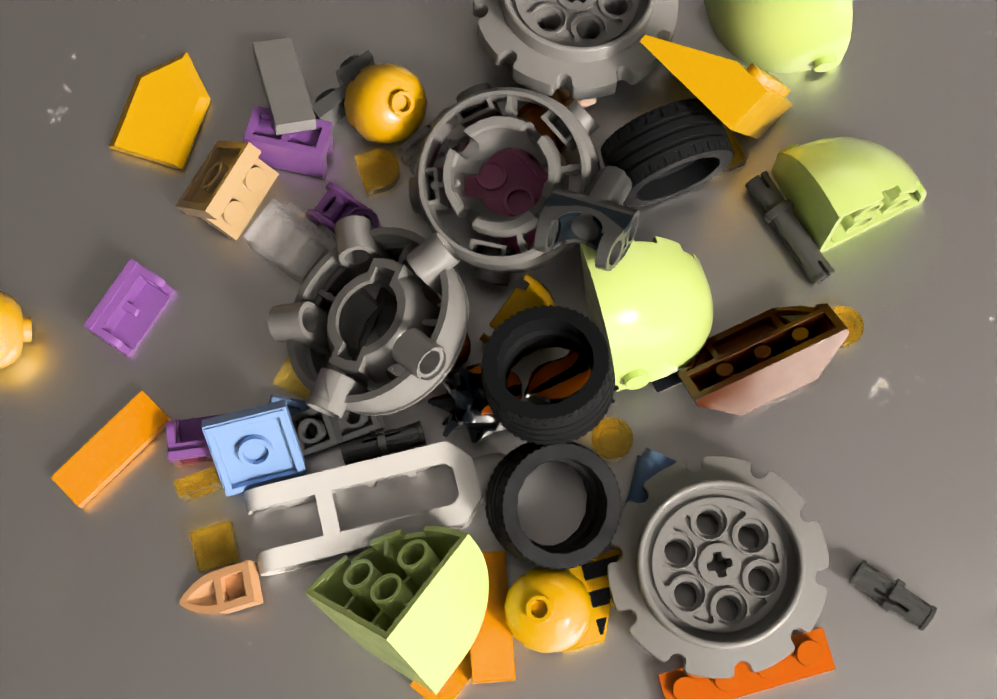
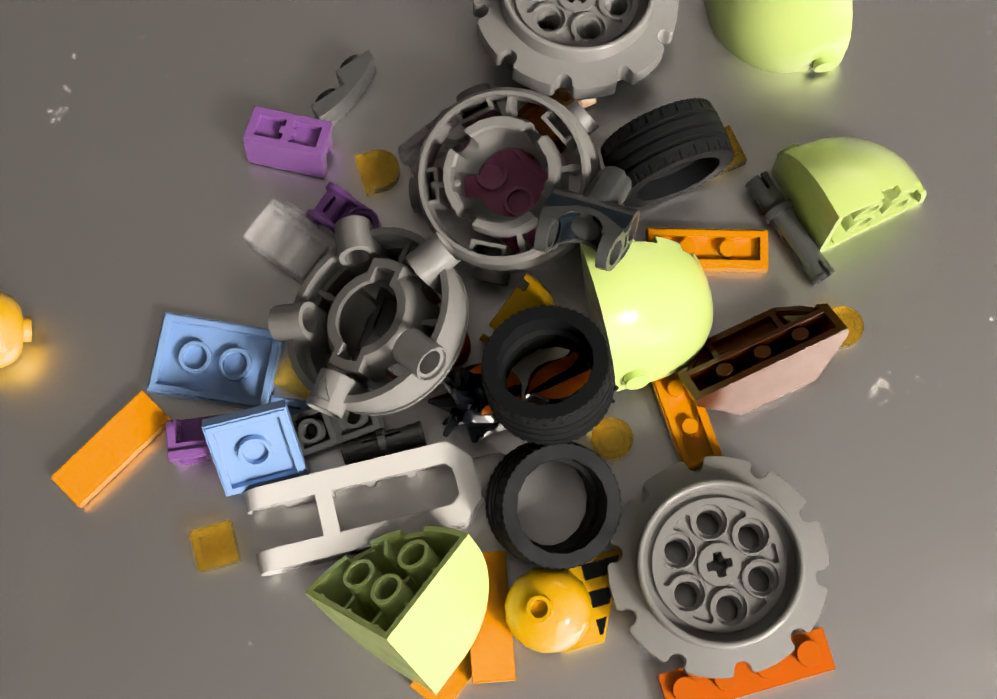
medium lavender hinge [83,258,176,358] -> none
yellow tile [109,52,211,171] -> none
clear yellow tile [173,466,223,502] -> none
tan bracket [175,140,279,240] -> none
light nougat plate [179,560,263,614] -> none
light grey tile [252,37,316,135] -> none
yellow cylinder [344,63,427,144] -> none
light blue cone [625,447,676,503] -> none
yellow slope [640,35,793,139] -> none
dark grey pin [848,559,937,631] -> none
none -> light blue tile [147,312,284,409]
none -> light orange tile [645,227,768,273]
none -> light orange tile [649,369,723,471]

